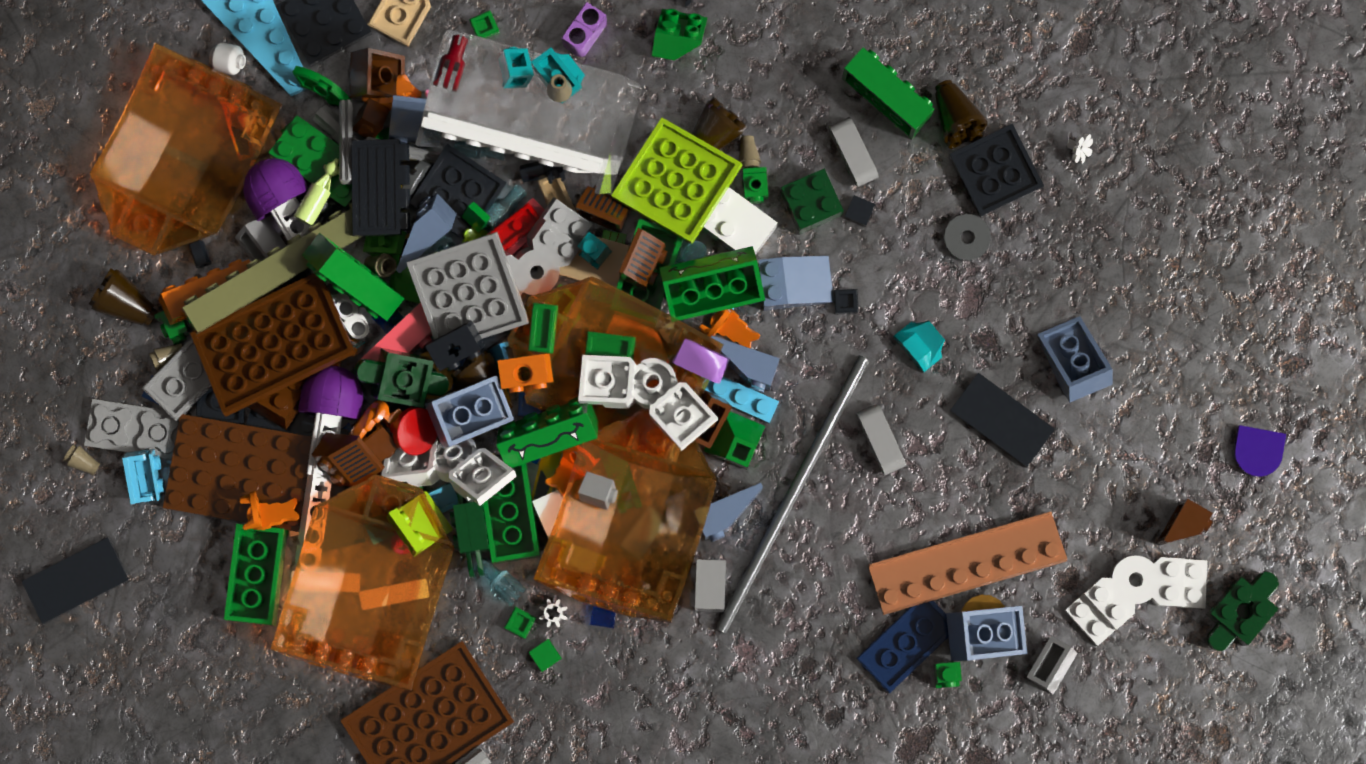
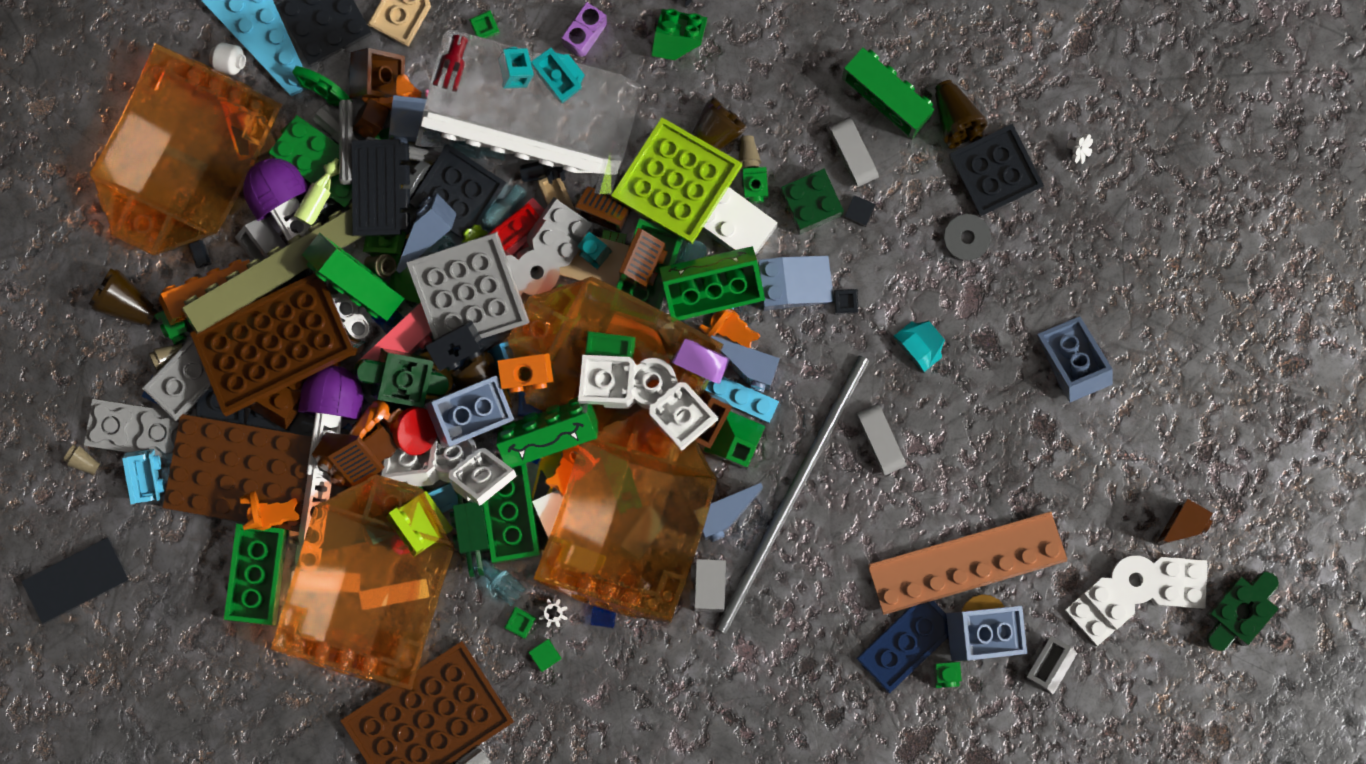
green tile [462,202,491,233] -> none
green tile [528,303,558,353] -> none
dark tan cone [547,74,572,102] -> none
light grey brick [578,471,618,510] -> none
black tile [950,372,1055,468] -> none
dark purple tile [1234,425,1286,477] -> none

